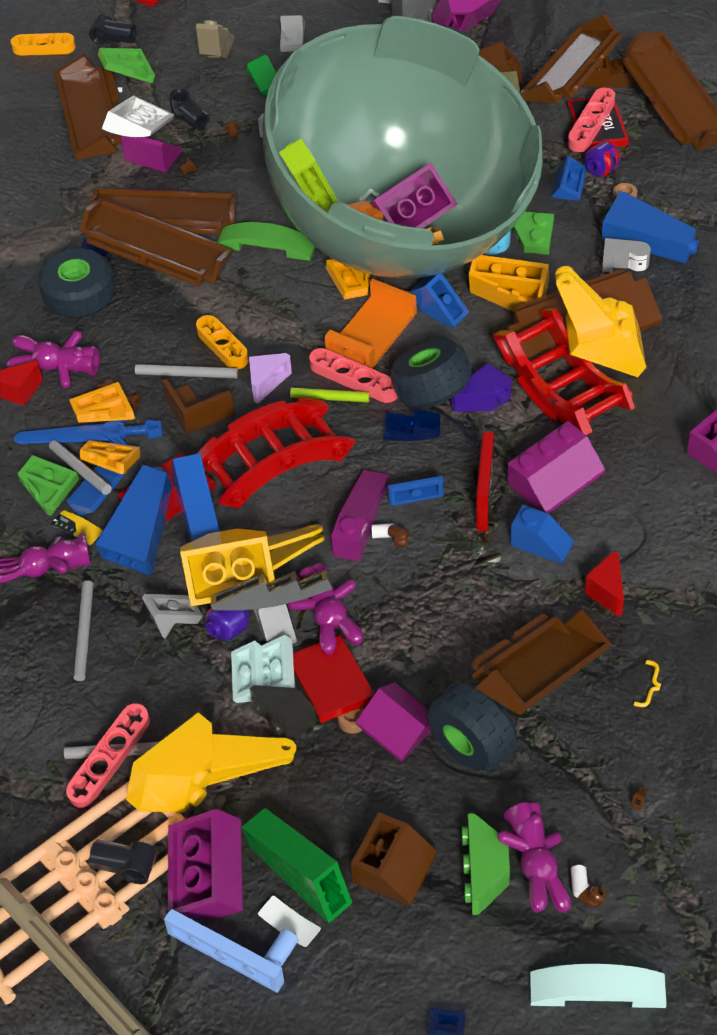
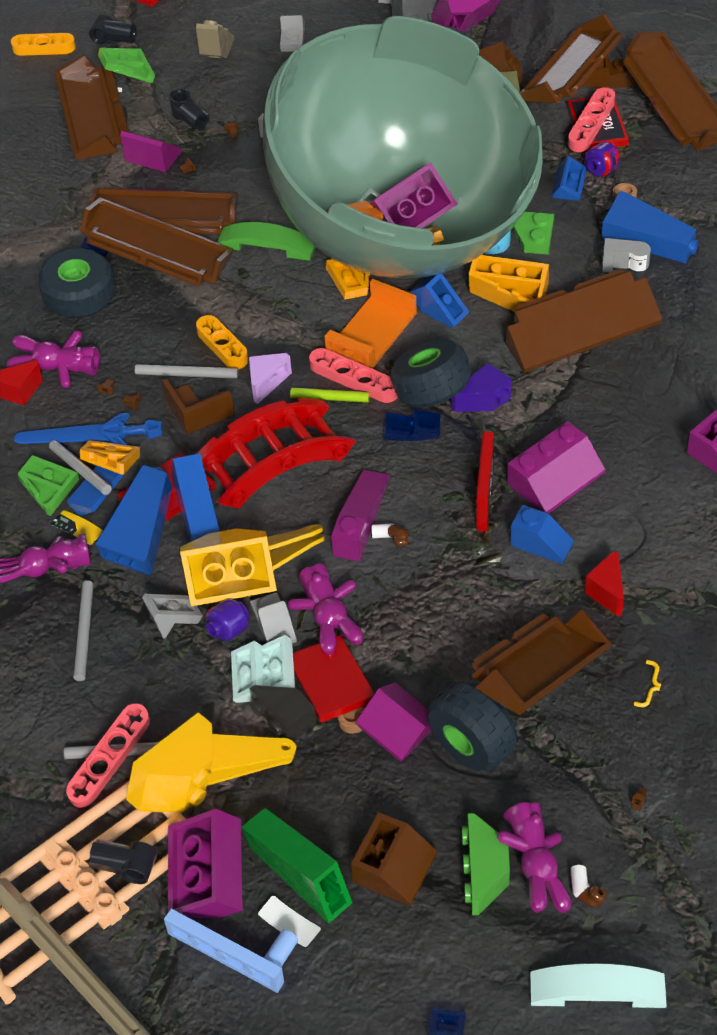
light orange wing [69,382,135,422] -> none
white slope [102,96,174,137] -> none
dark grey slope [211,570,332,610] -> none
green slope [245,55,276,96] -> none
lime slope [279,138,338,213] -> none
blue slope [386,476,444,506] -> none
red fence [493,308,635,435] -> none
yellow slope [555,266,646,377] -> none

